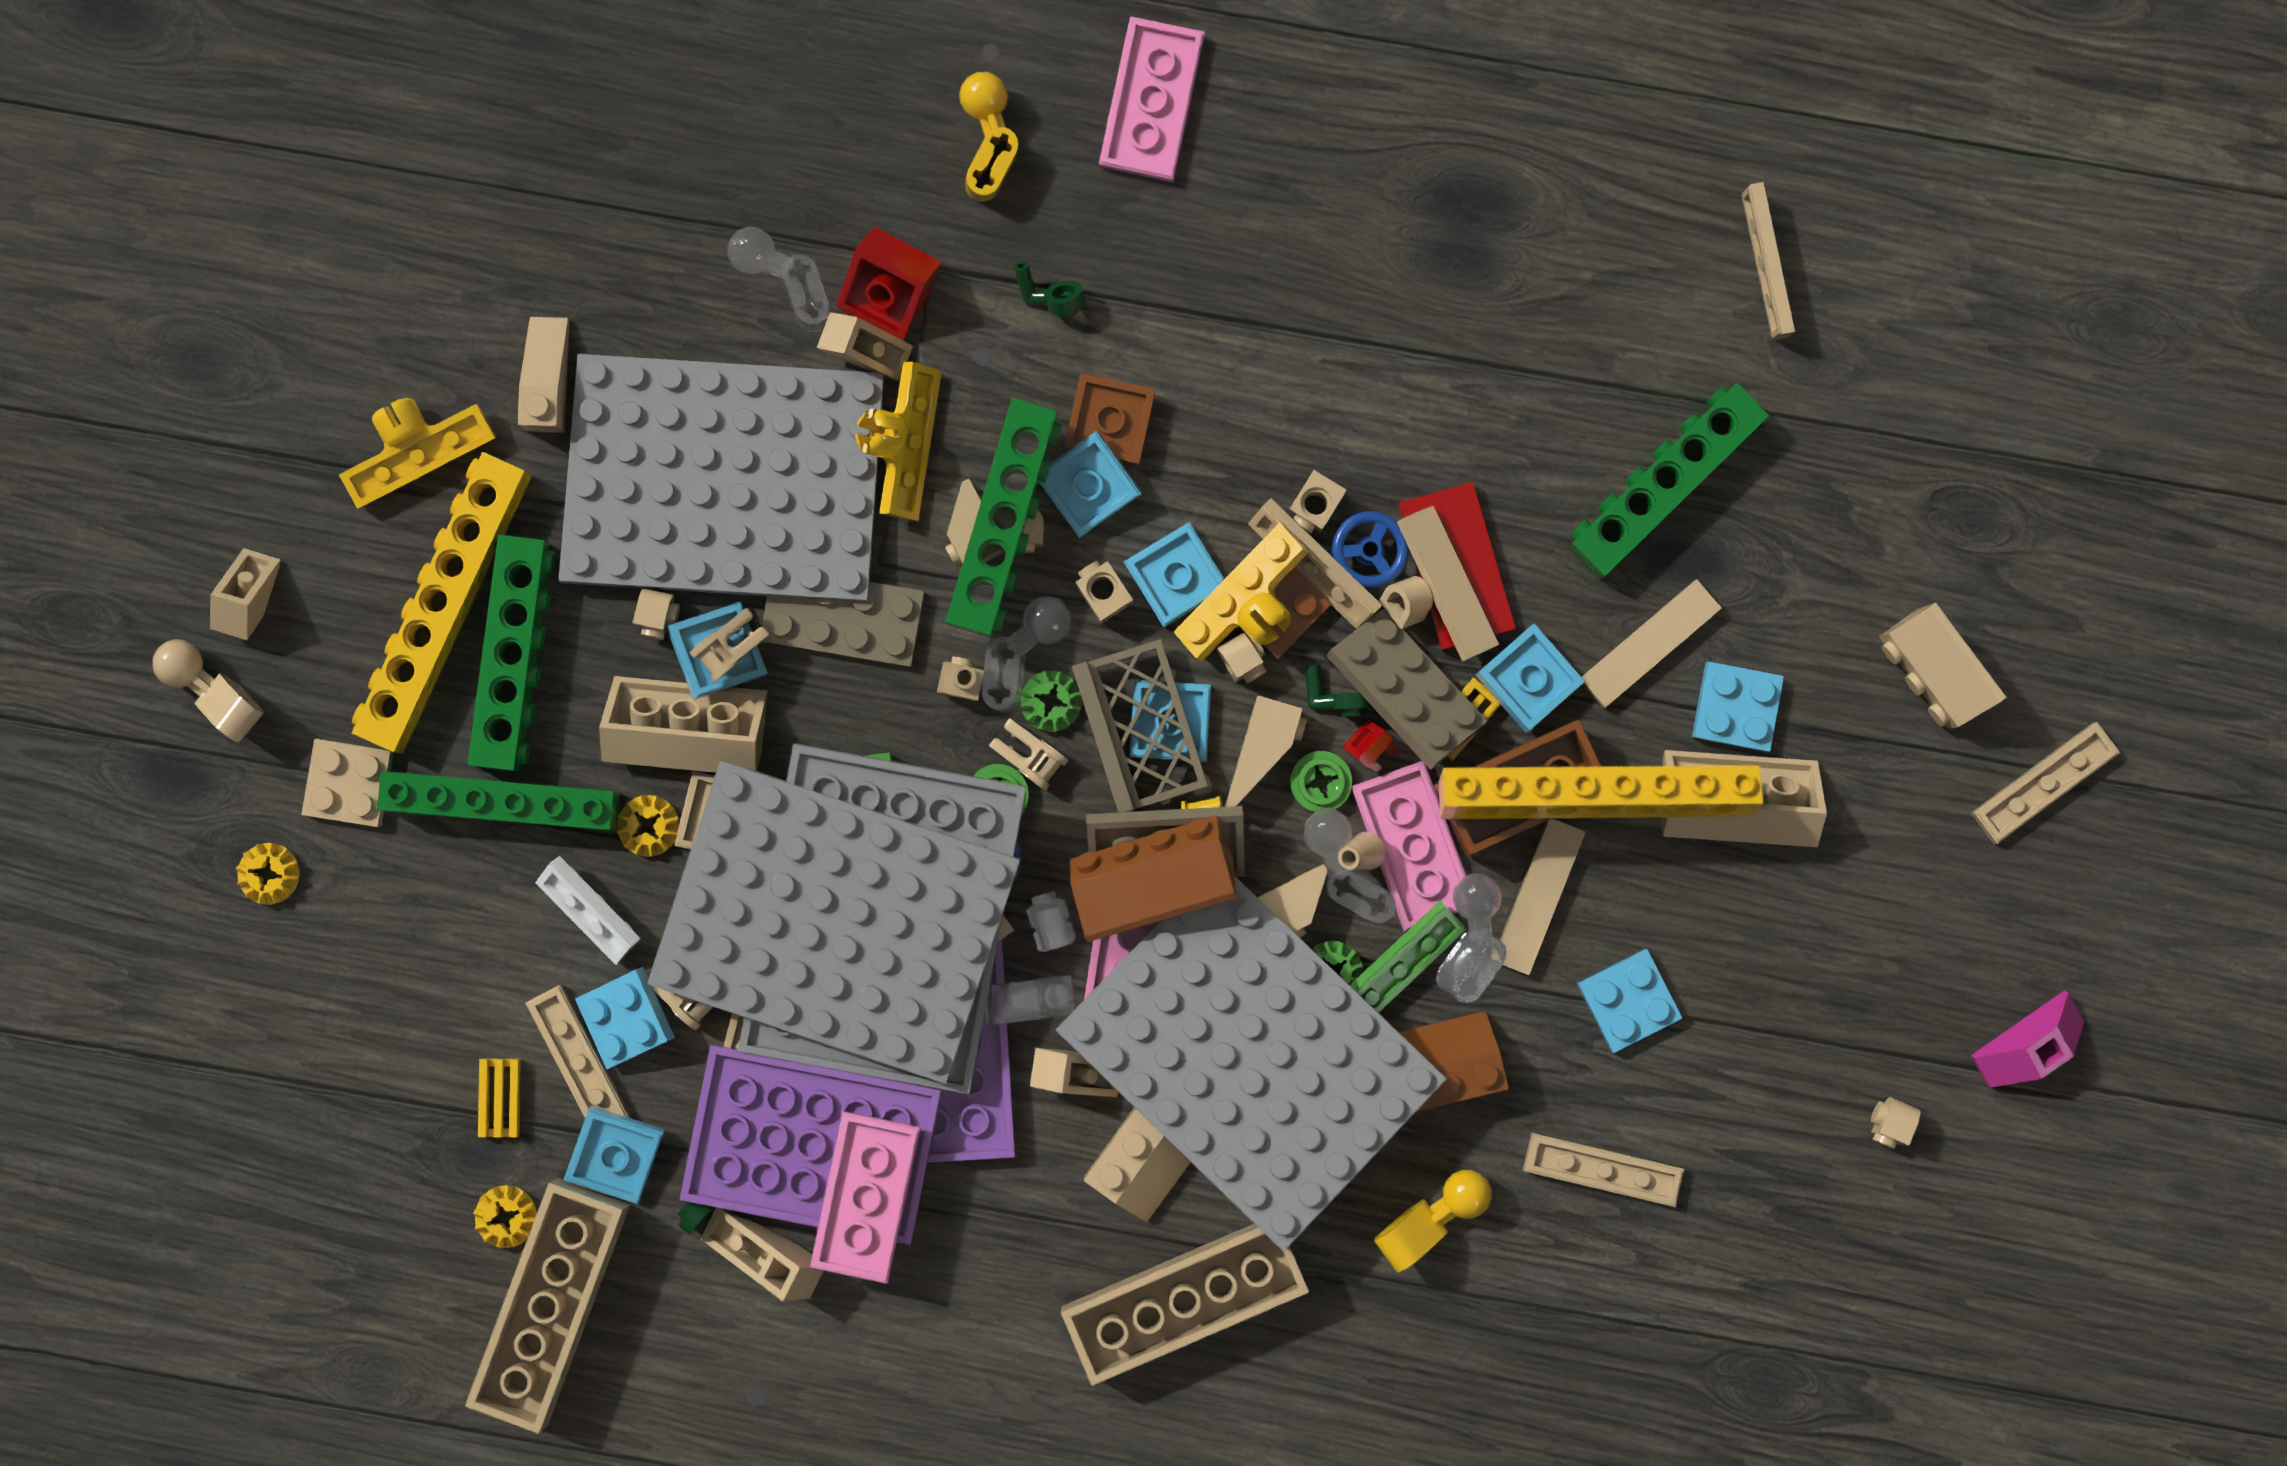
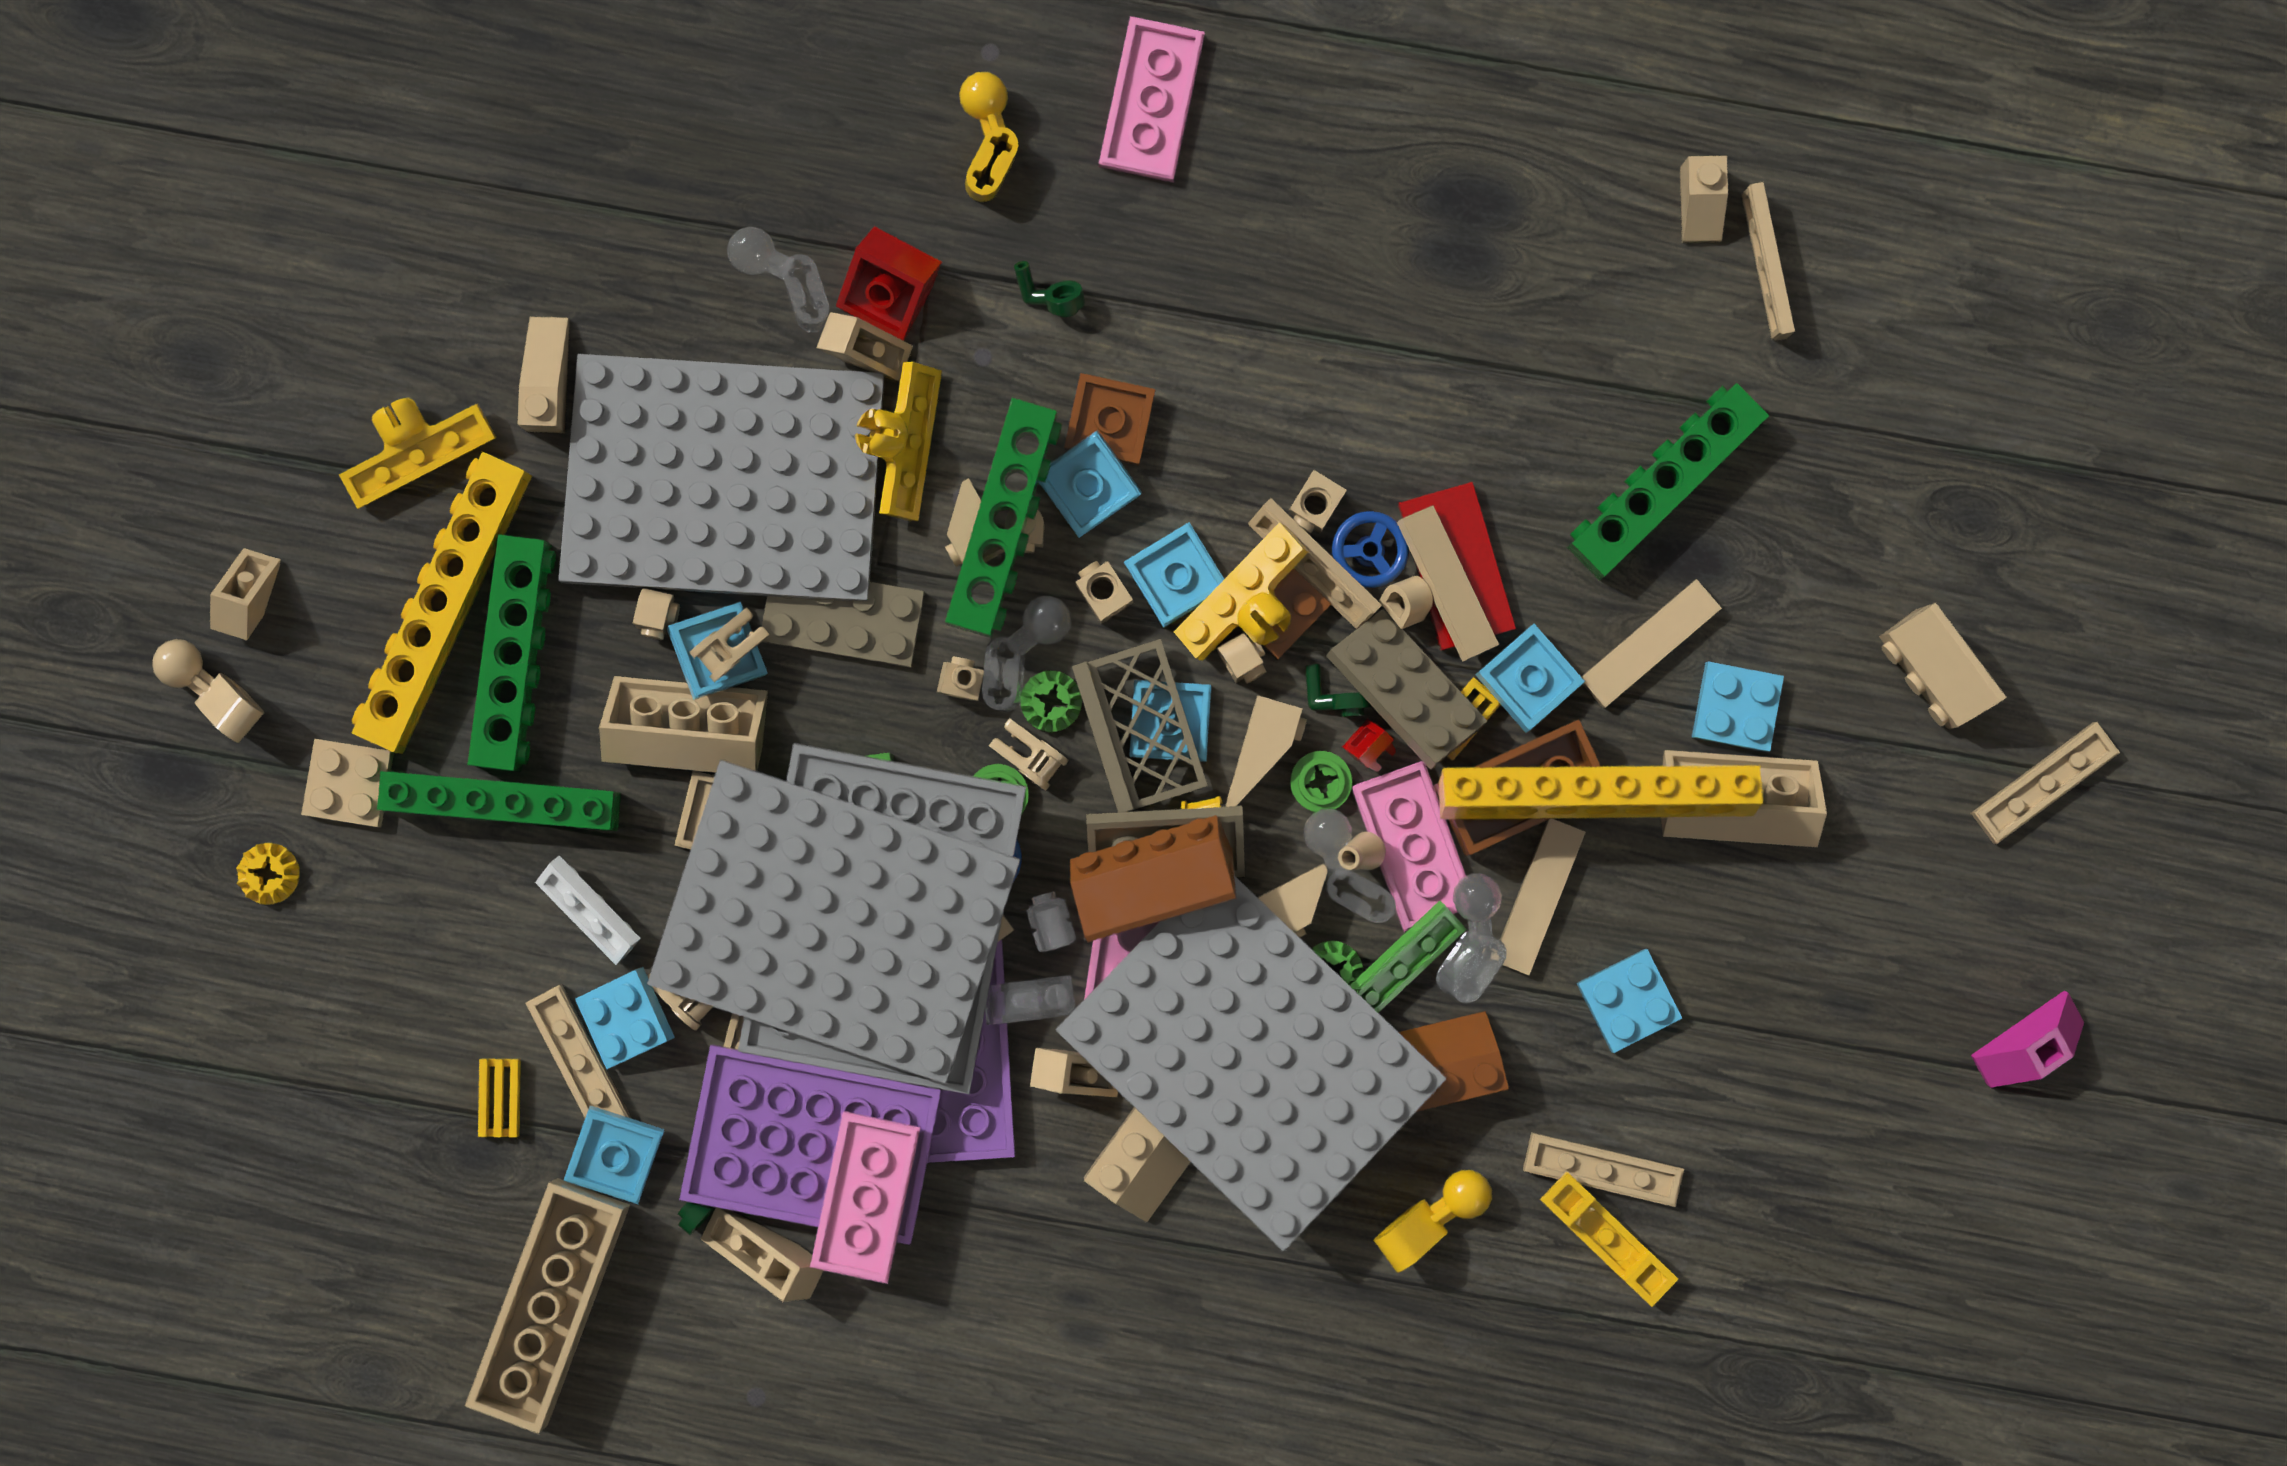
yellow gear [473,1185,537,1249] -> none
yellow gear [617,795,679,857] -> none
tan brick [1061,1224,1309,1386] -> none
tan plate [1871,1097,1920,1149] -> none
none -> yellow slope [1540,1171,1678,1307]
none -> tan slope [1680,156,1728,243]

